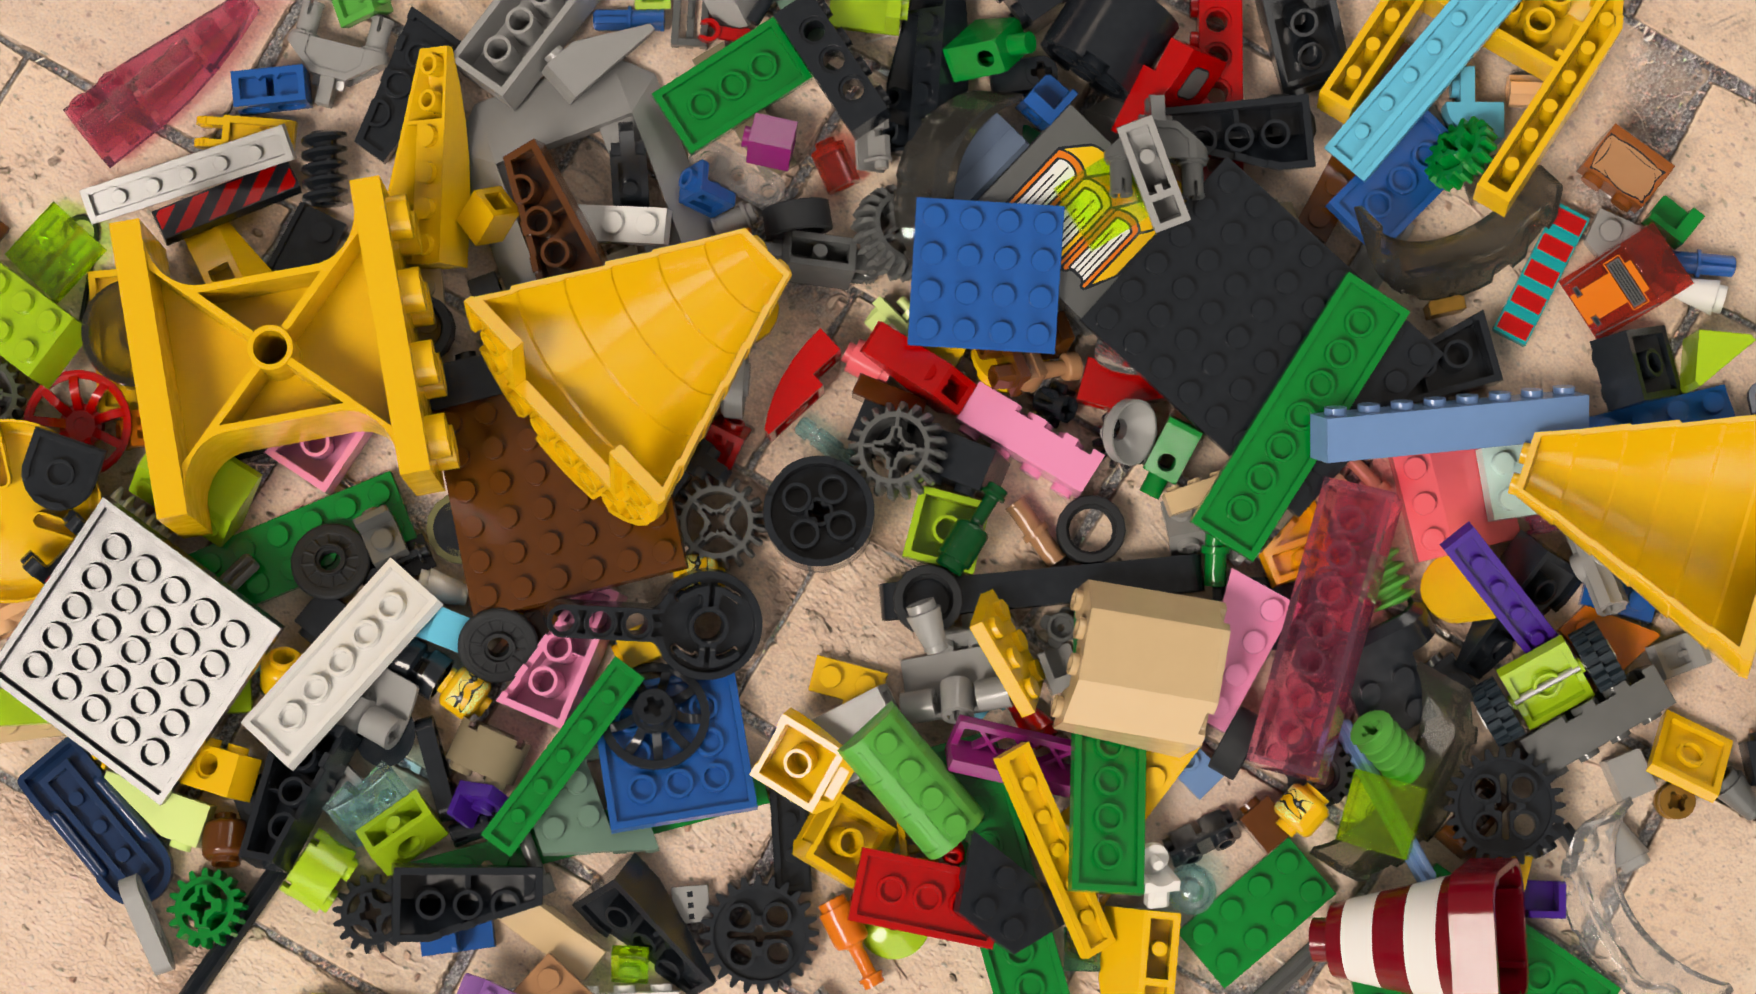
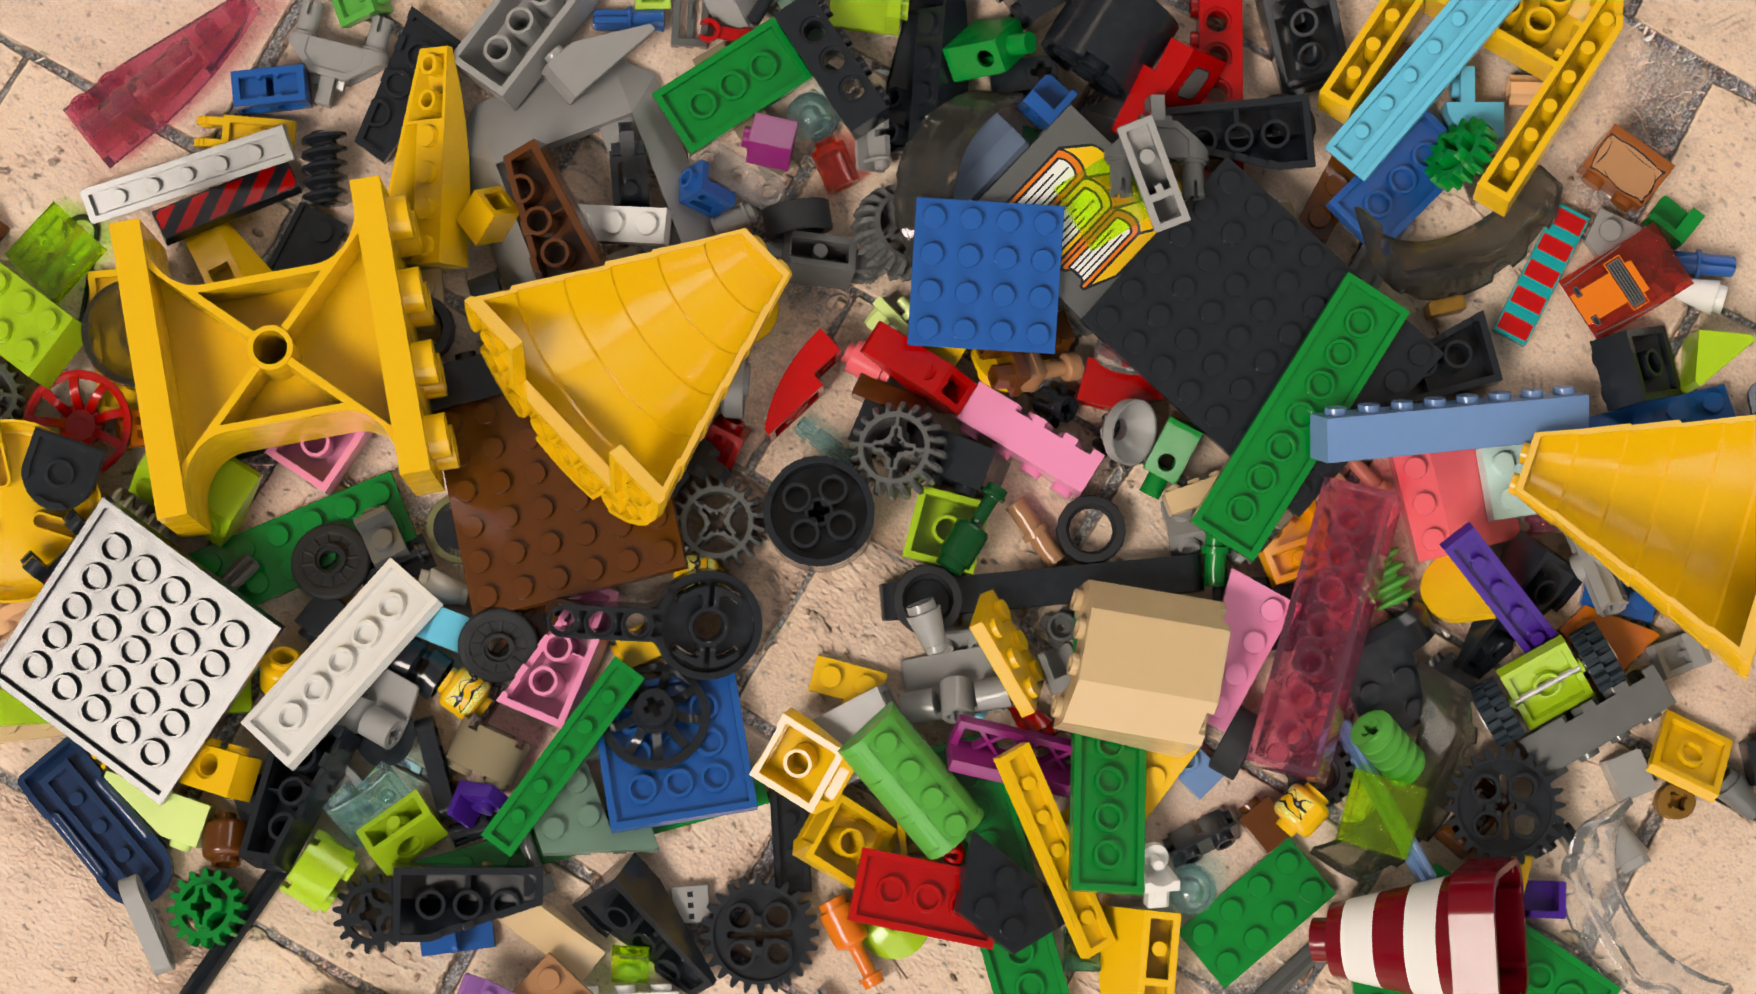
none -> clear light blue piece [786,92,836,142]

